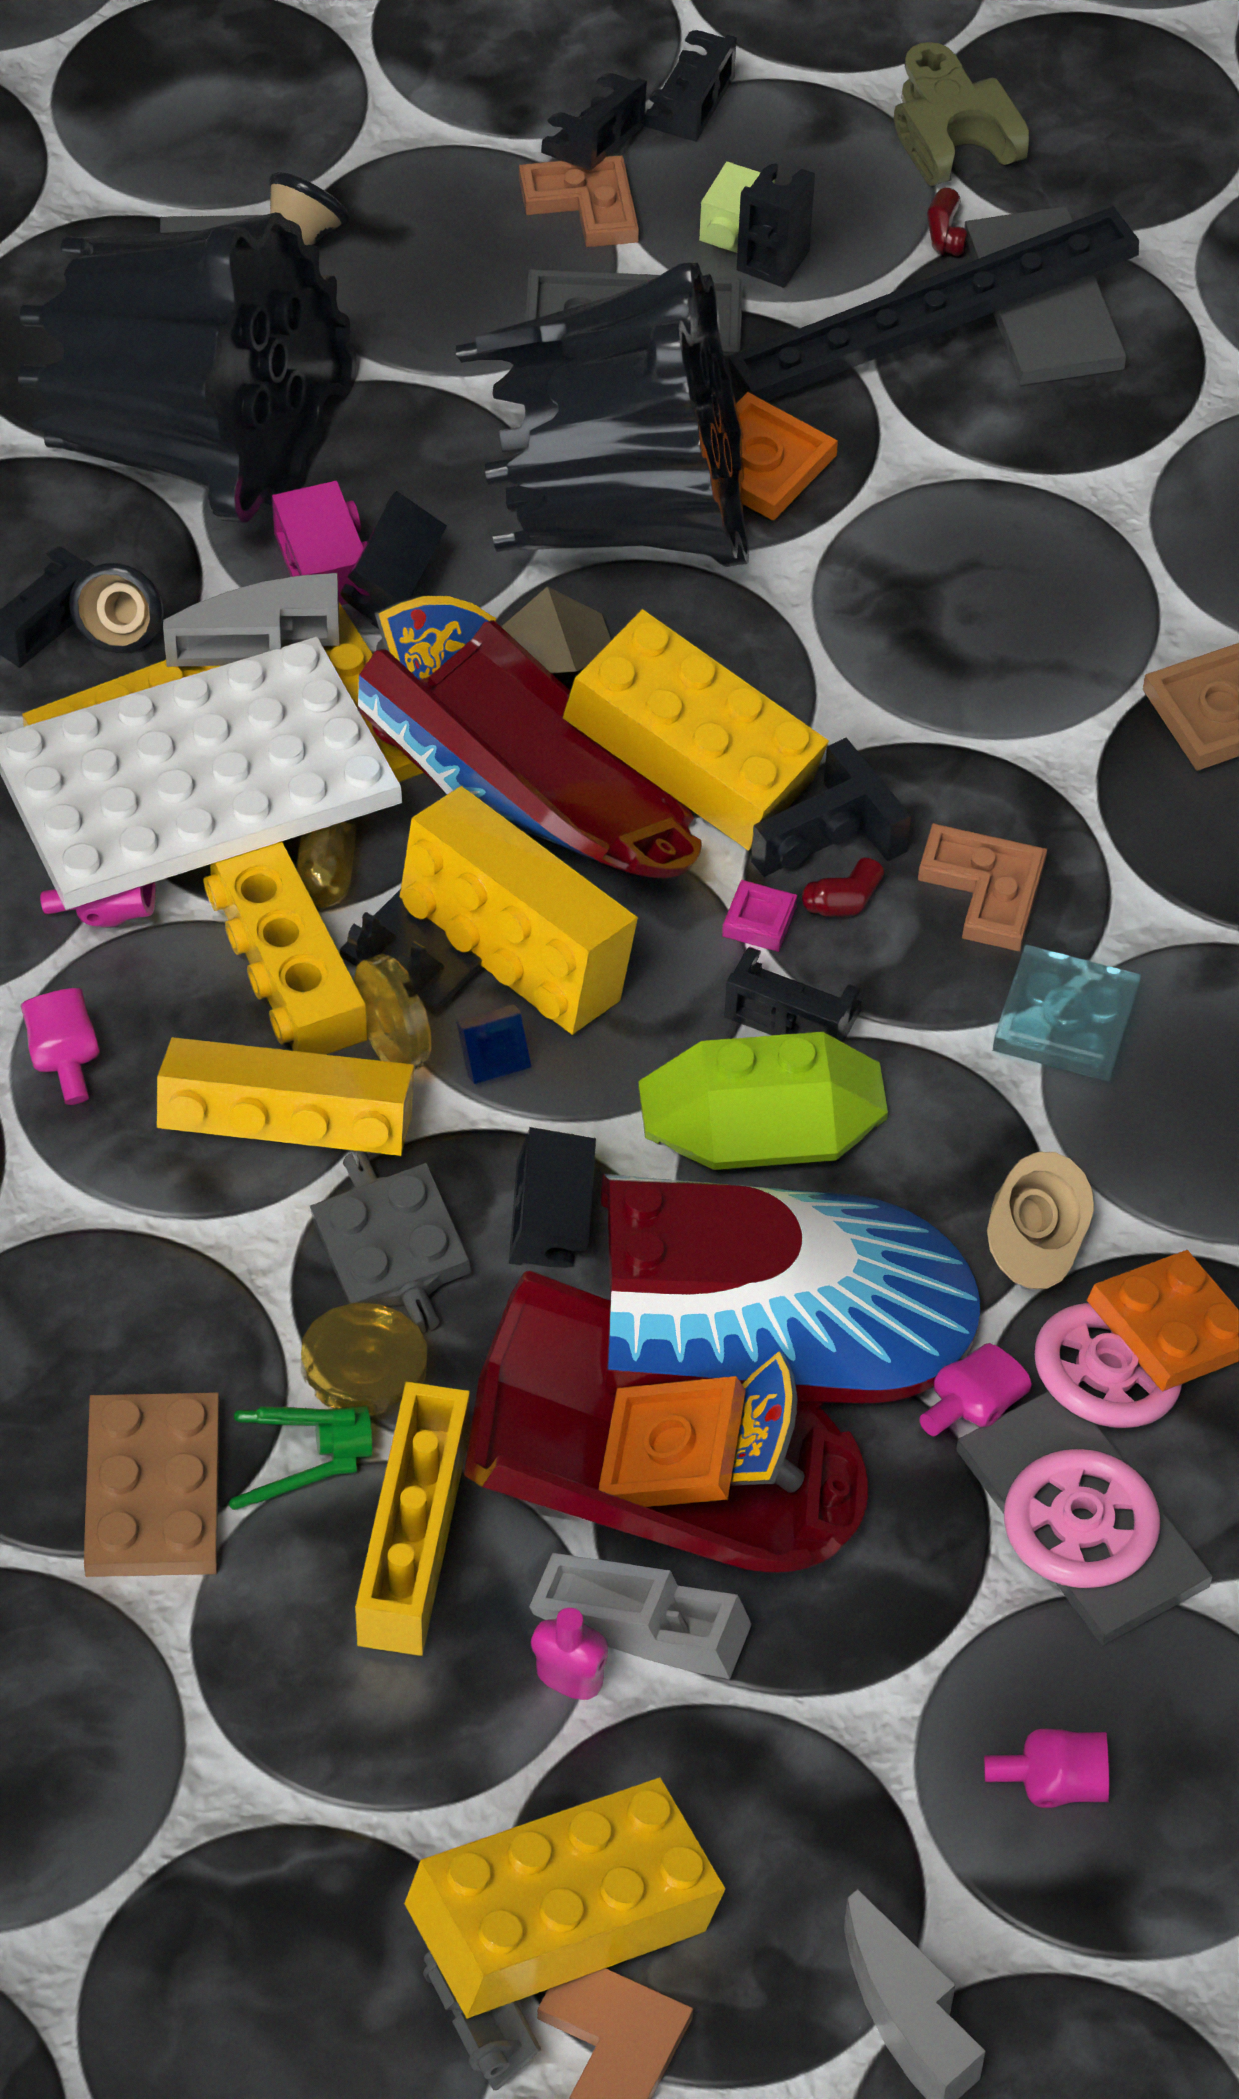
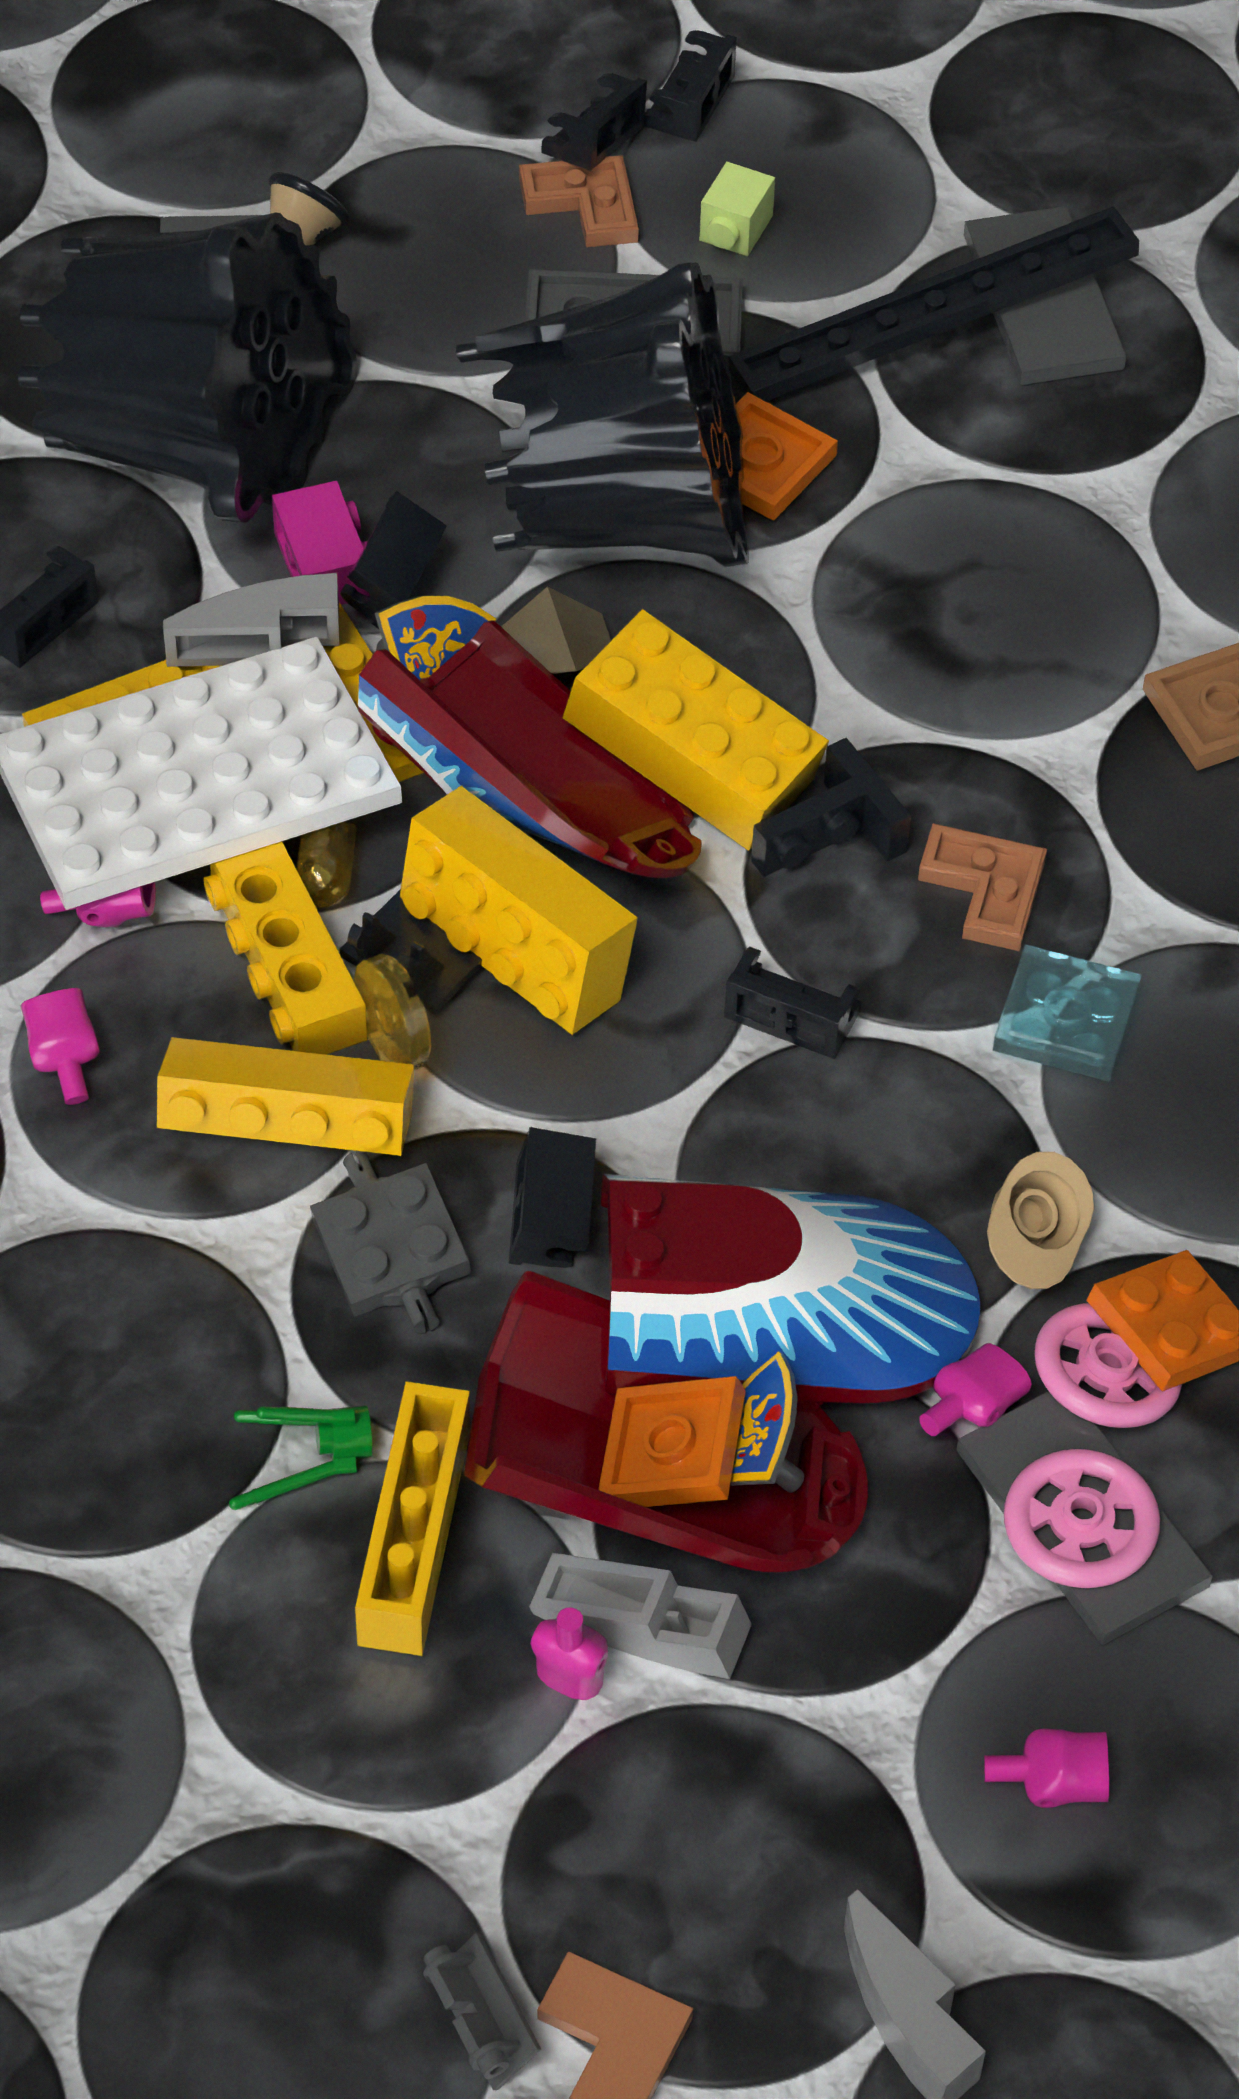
hat [69,563,164,653] -> none
medium nougat plate [84,1393,220,1577] -> none
clear yellow tile [300,1303,427,1415] -> none
yellow brick [404,1777,725,2019] -> none
clear blue tile [456,1004,532,1084] -> none
lime wedge [638,1032,888,1170] -> none
dark pink tile [722,880,797,952] -> none
black hinge [736,163,815,288] -> none
dark red arm [802,857,884,916] -> none
olive piece [894,42,1029,186] -> none
dark red arm [927,188,968,256] -> none

